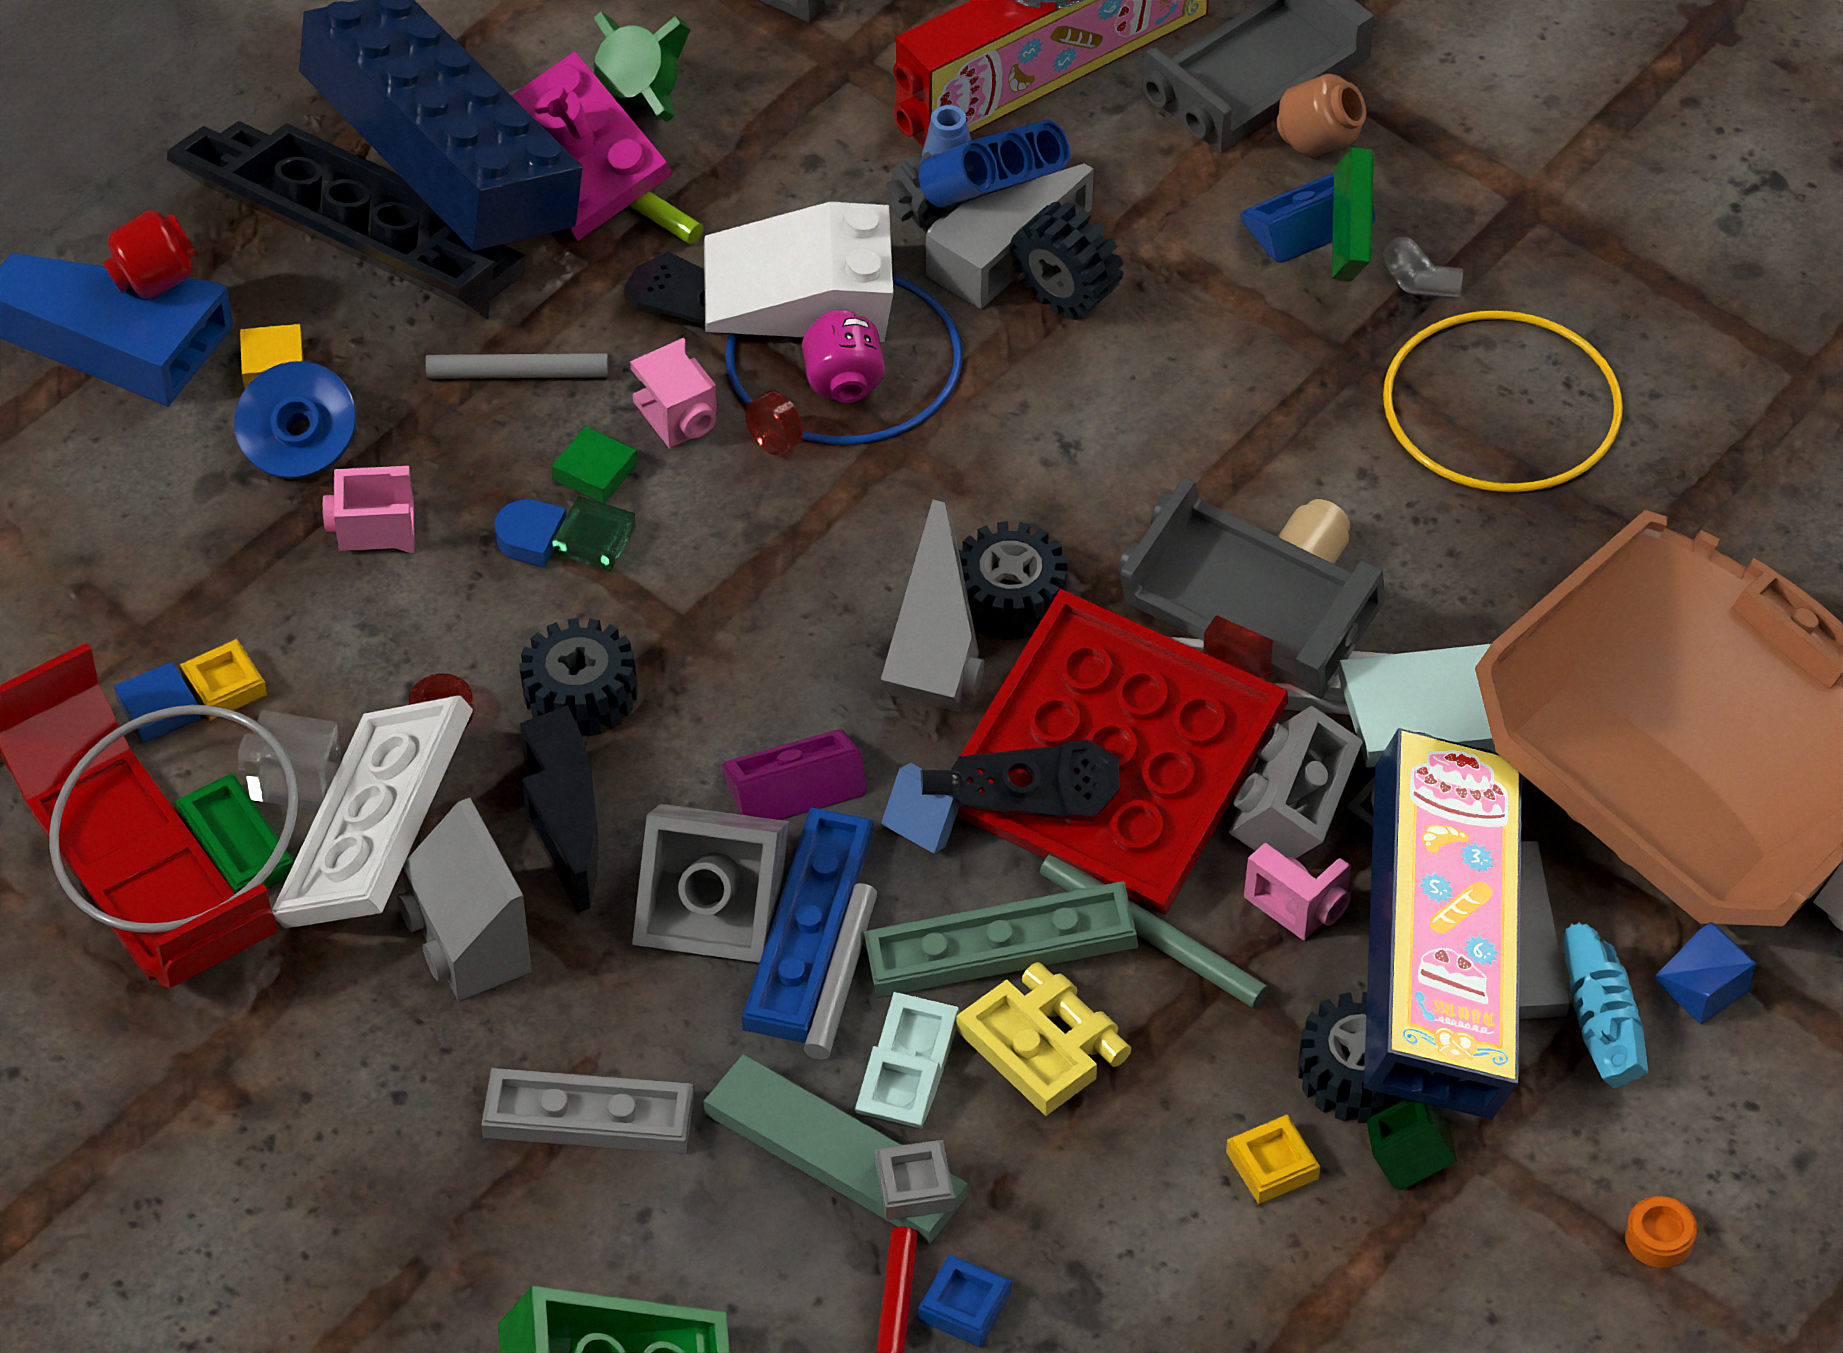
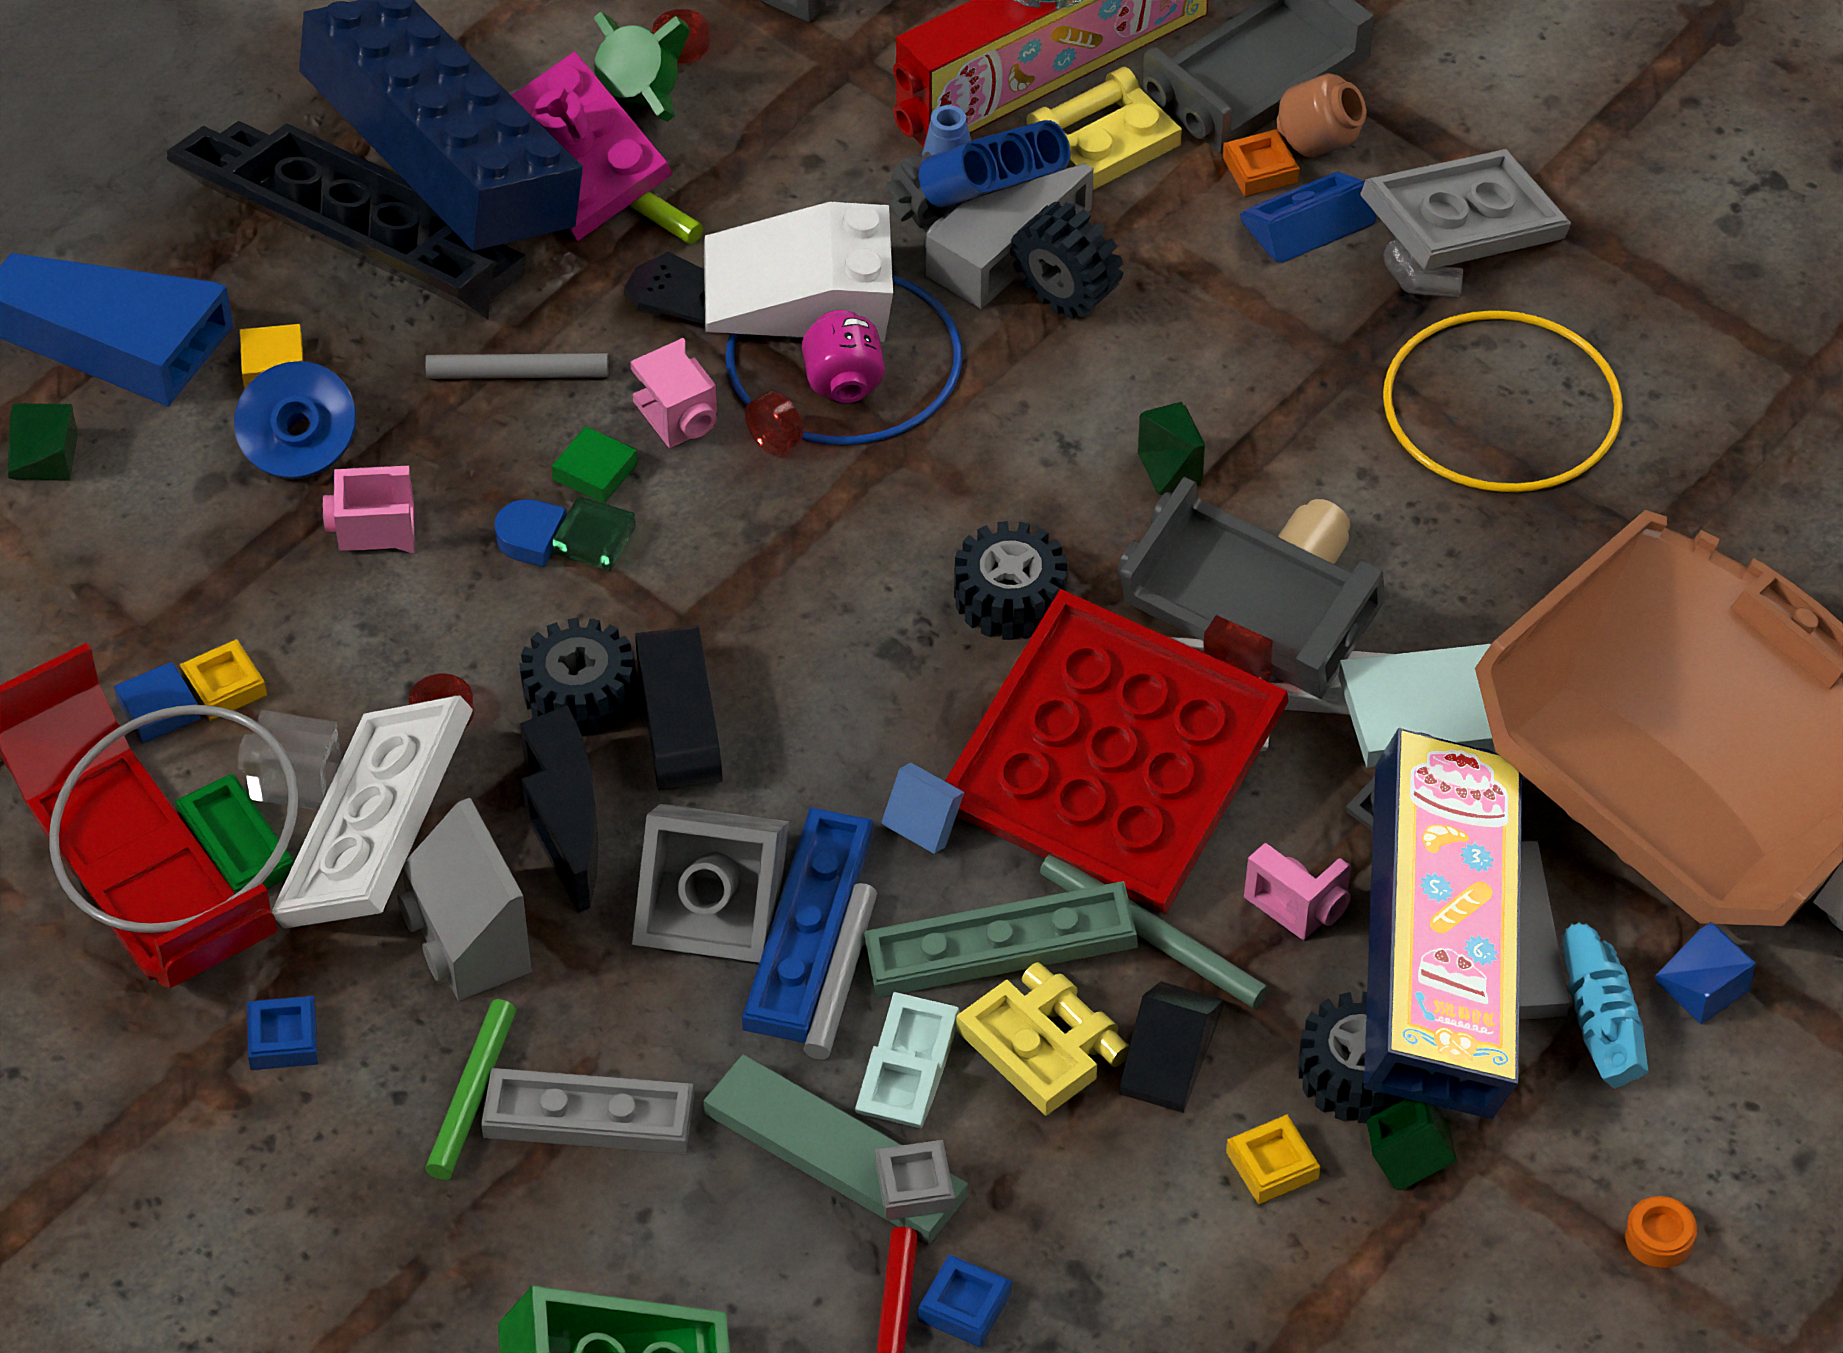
red head [103,209,198,300] -> none
magenta slope [721,729,867,820] -> none
light grey slope [881,500,985,713] -> none
black piece [921,740,1121,822] -> none
light grey brick [1229,705,1363,859] -> none
green tile [1332,147,1374,281] -> none
none -> dark green slope [8,403,78,480]
none -> blue tile [247,996,318,1070]
none -> bright green bar [425,999,516,1180]
none -> black beam [635,625,723,790]
none -> clear red tile [652,9,710,63]
none -> light yellow plate [1026,66,1182,190]
none -> black slope [1119,981,1224,1113]
none -> dark green slope [1138,402,1205,495]
none -> orange tile [1223,129,1300,197]
none -> light grey tile [1360,149,1571,271]

